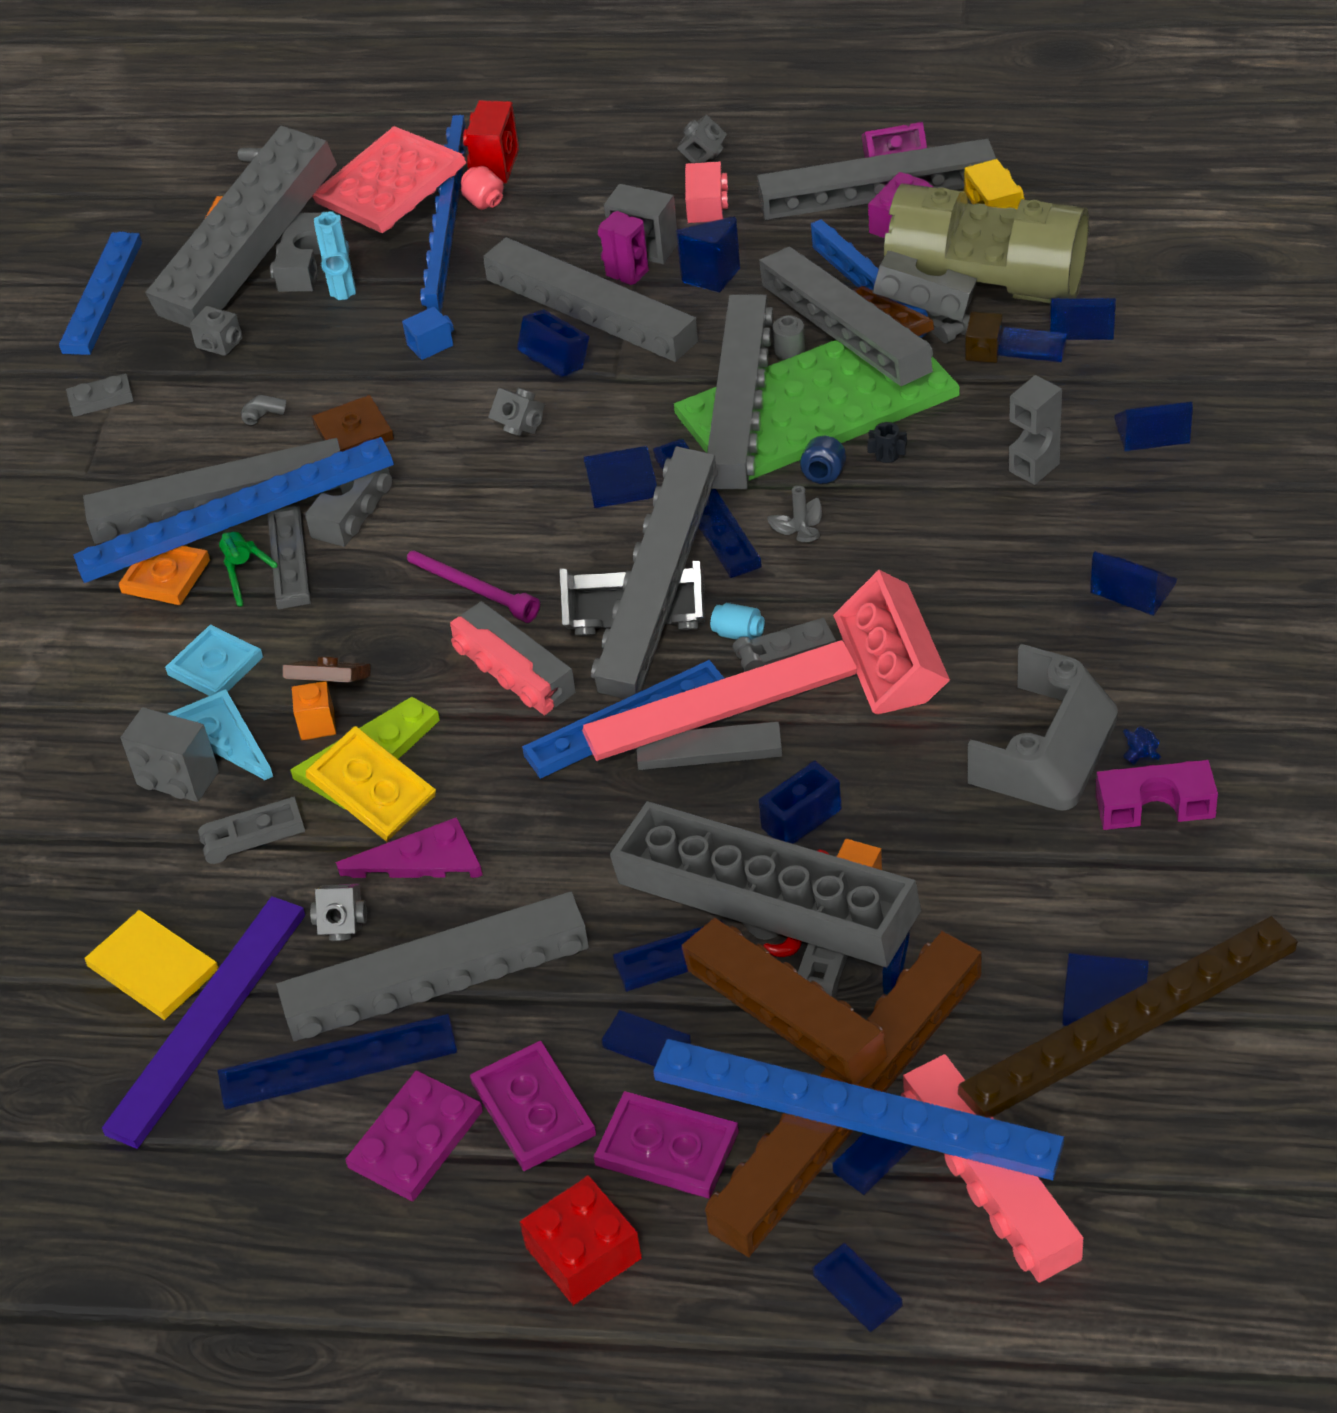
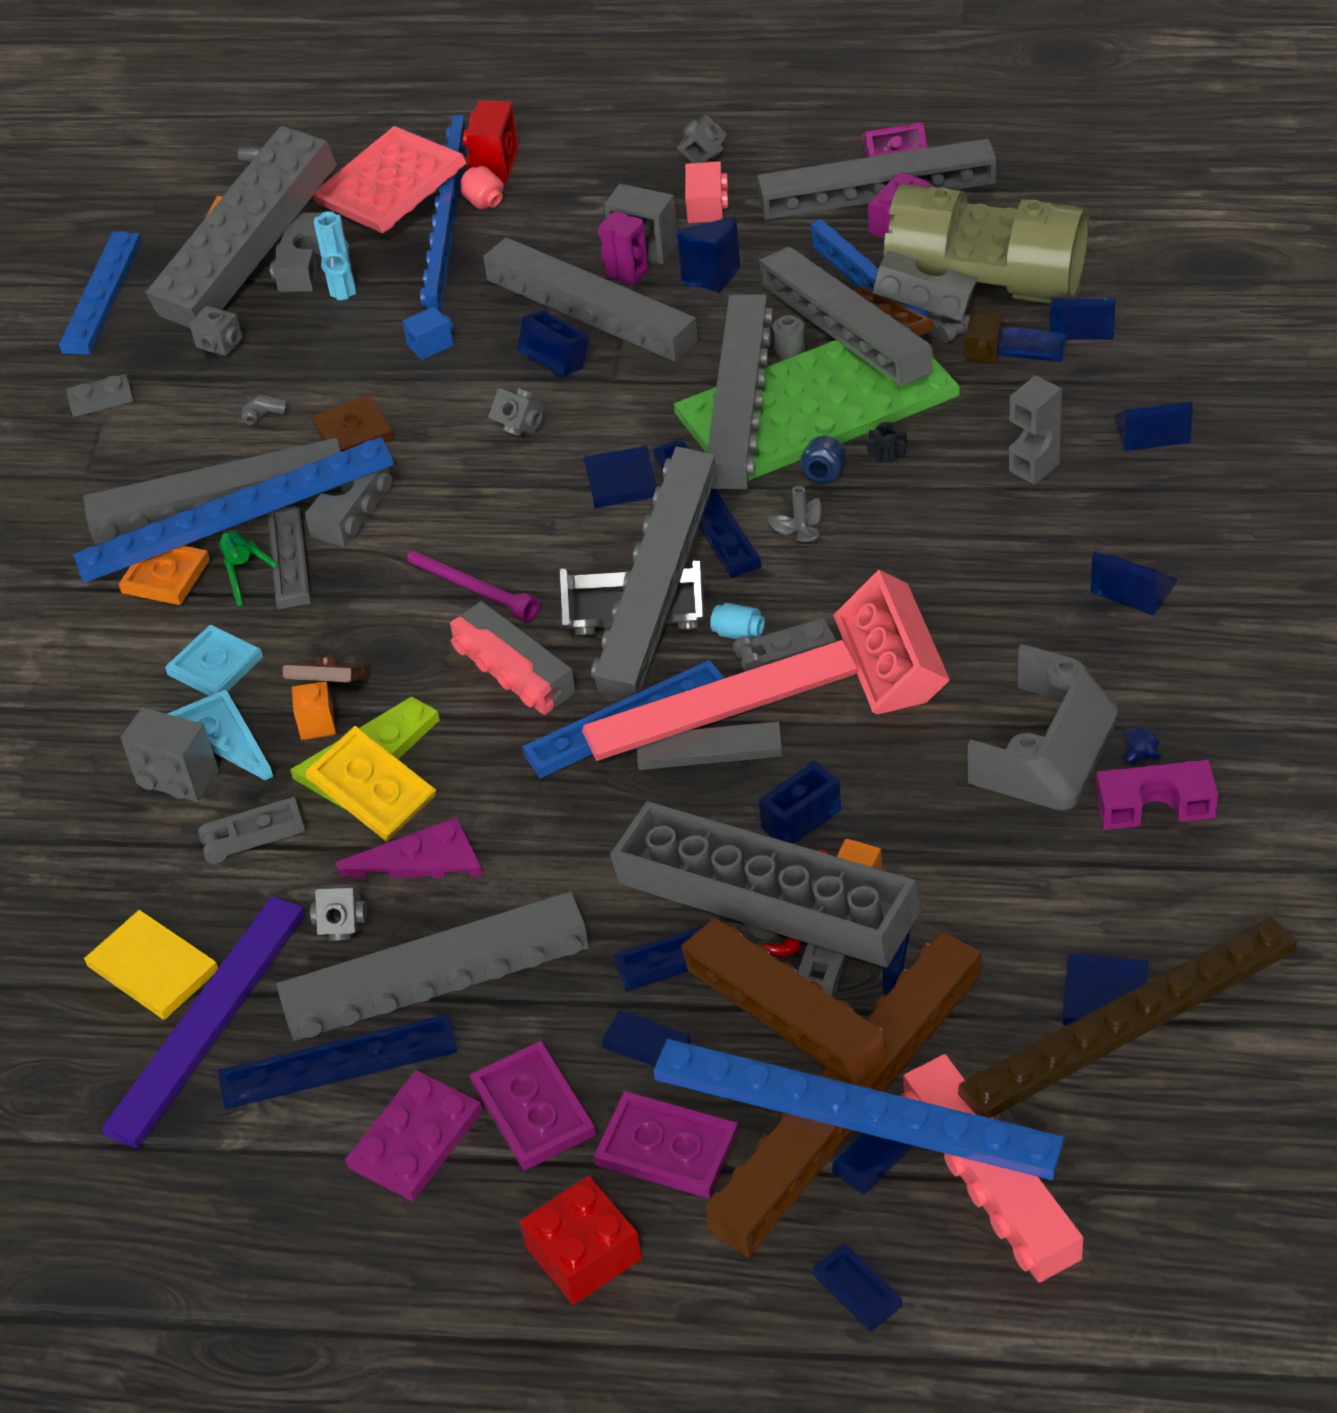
yellow brick [964,159,1024,209] -> none

